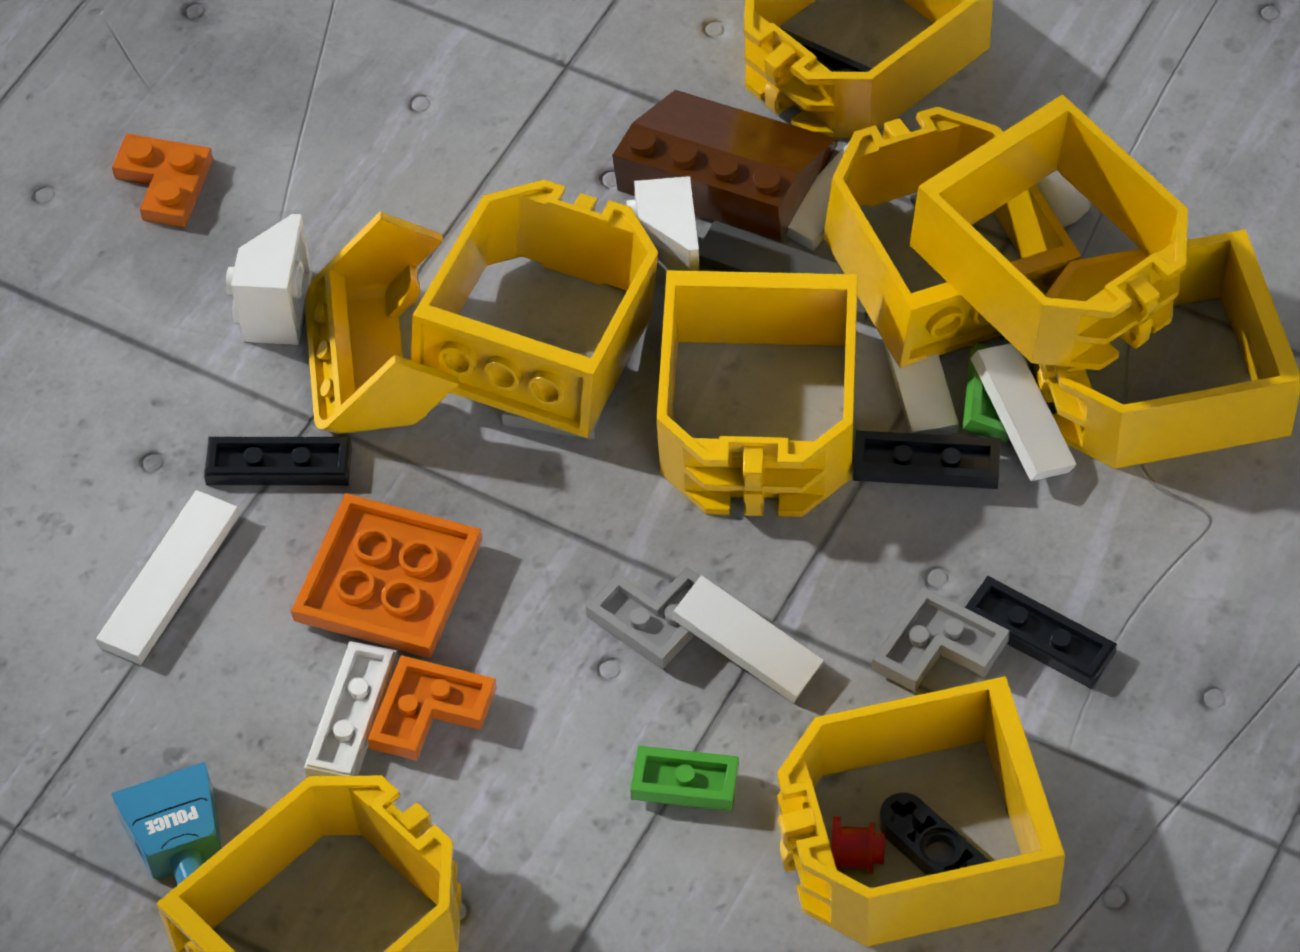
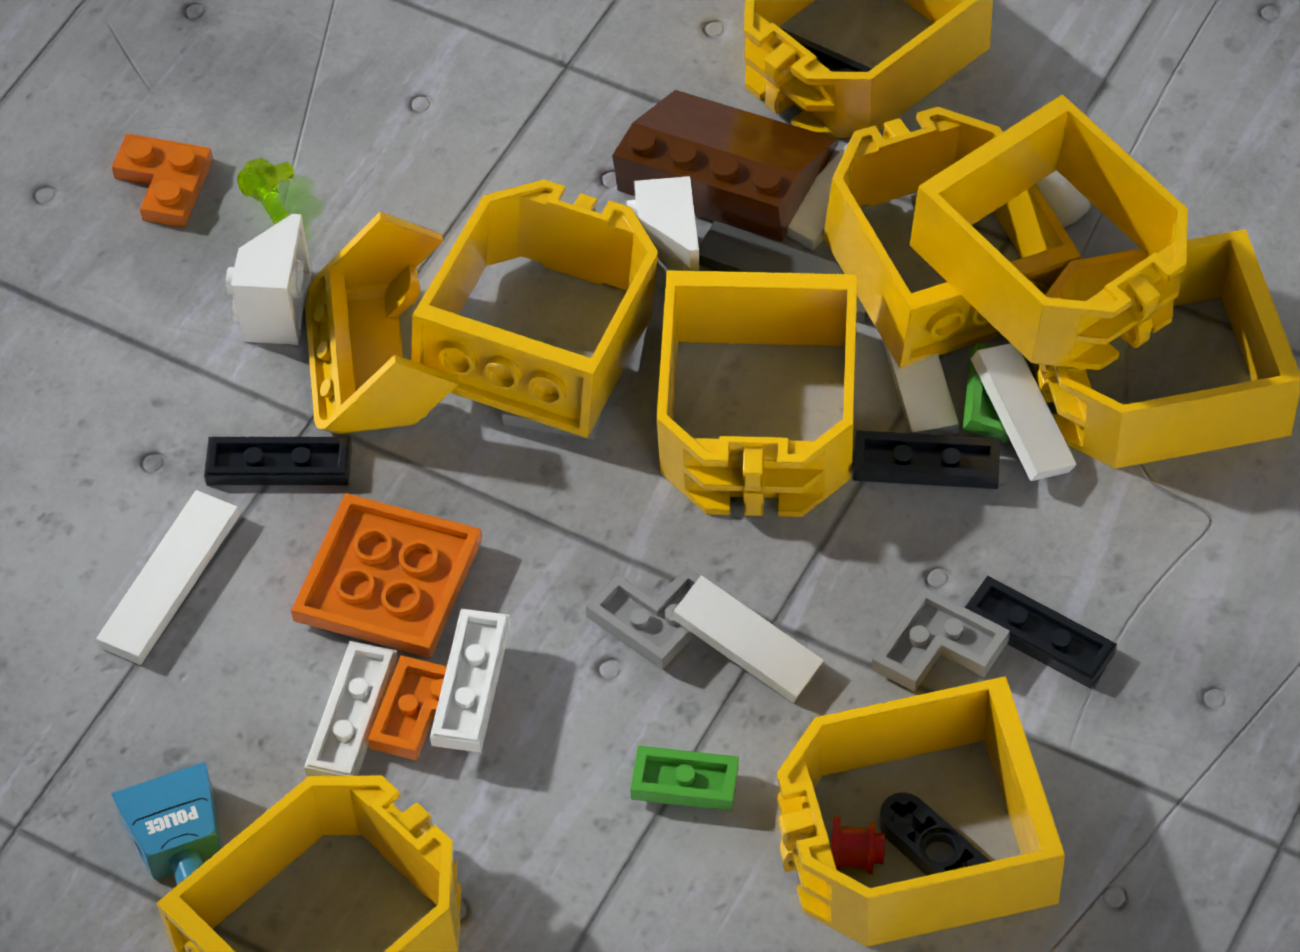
none -> clear neon green piece [237,157,294,225]
none -> white tile [430,609,511,753]

